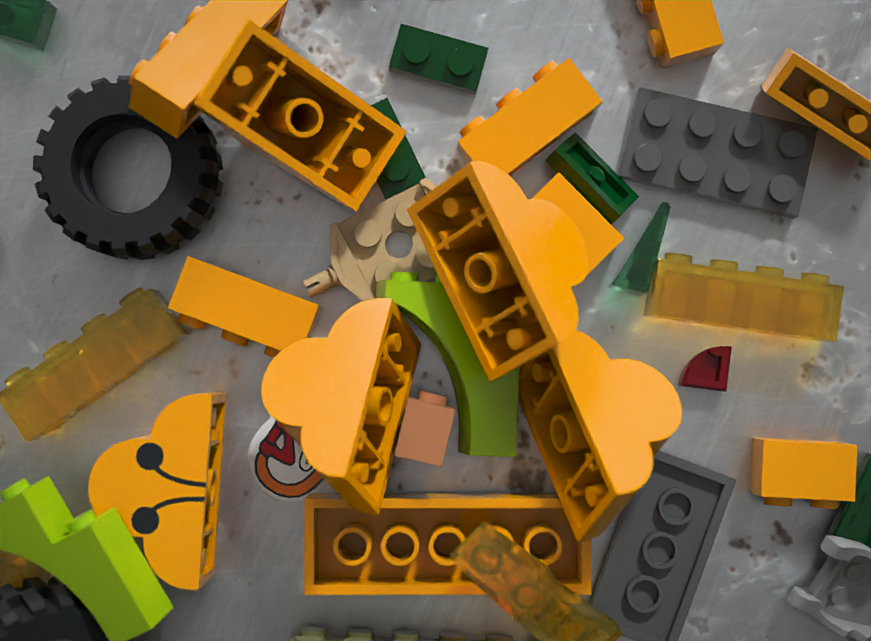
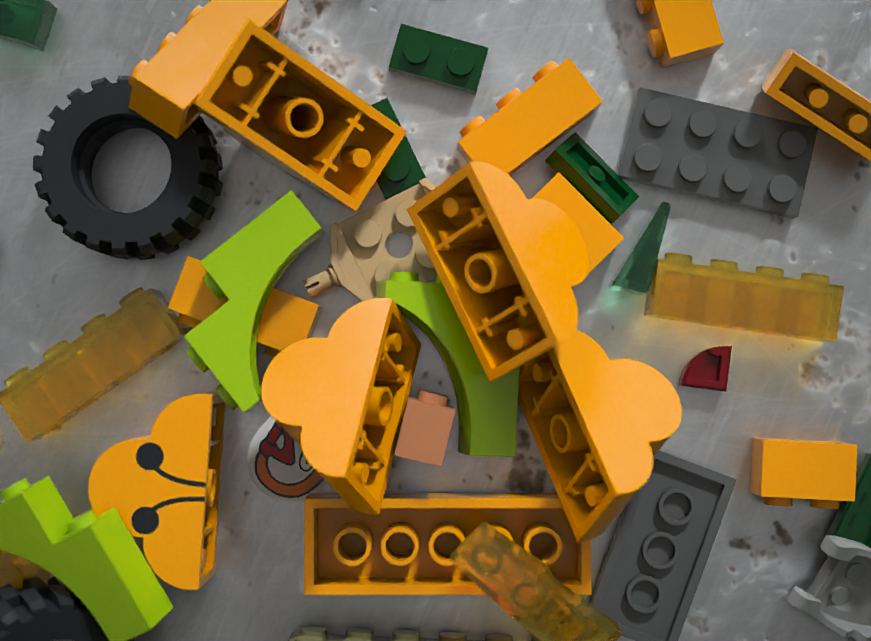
none -> lime arch [184,190,325,412]

